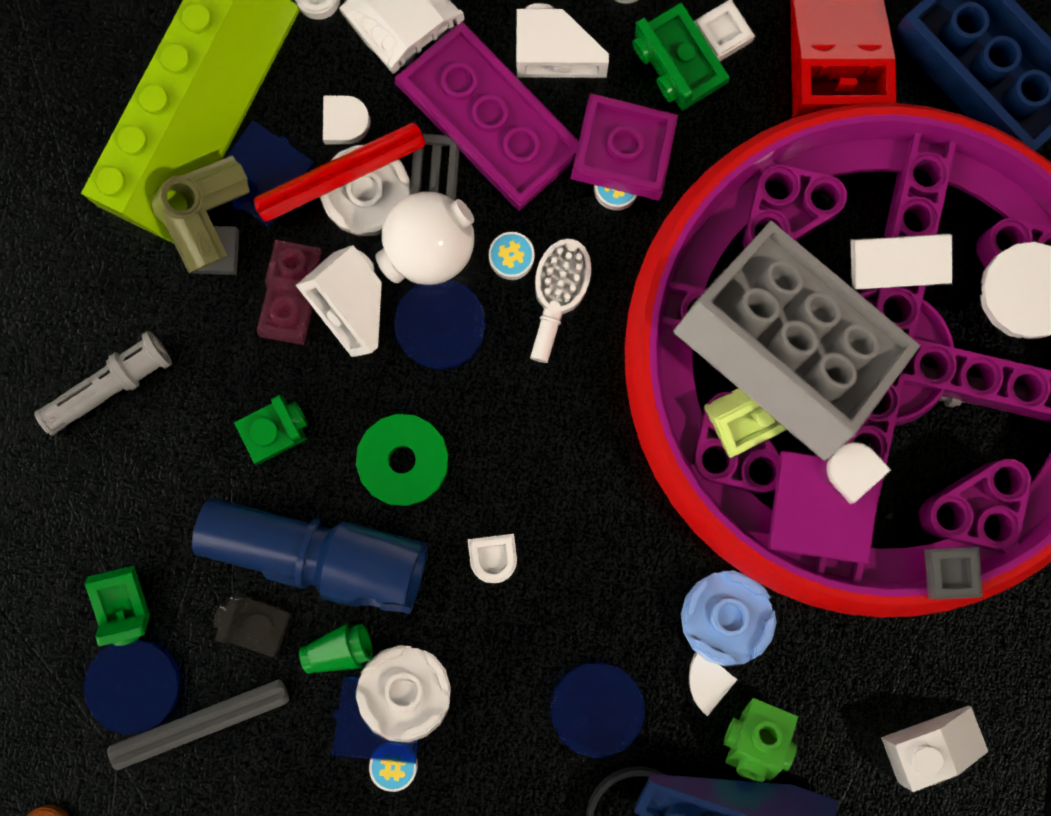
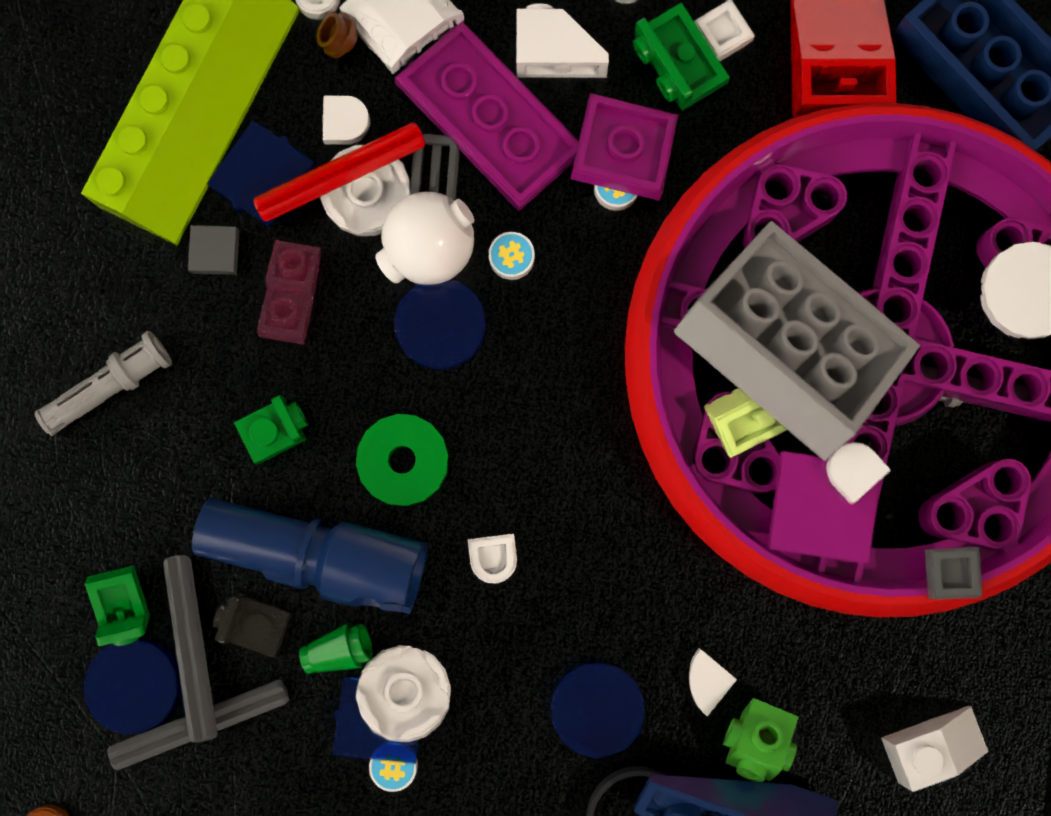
olive piece [151,155,250,273] -> none
white slope [296,245,382,357] -> none
white piece [530,239,591,363] -> none
light blue tile [681,571,777,666] -> none
white tile [851,234,952,289] -> none
none -> dark grey axle [163,555,217,743]
none -> reddish brown plate [317,12,358,58]

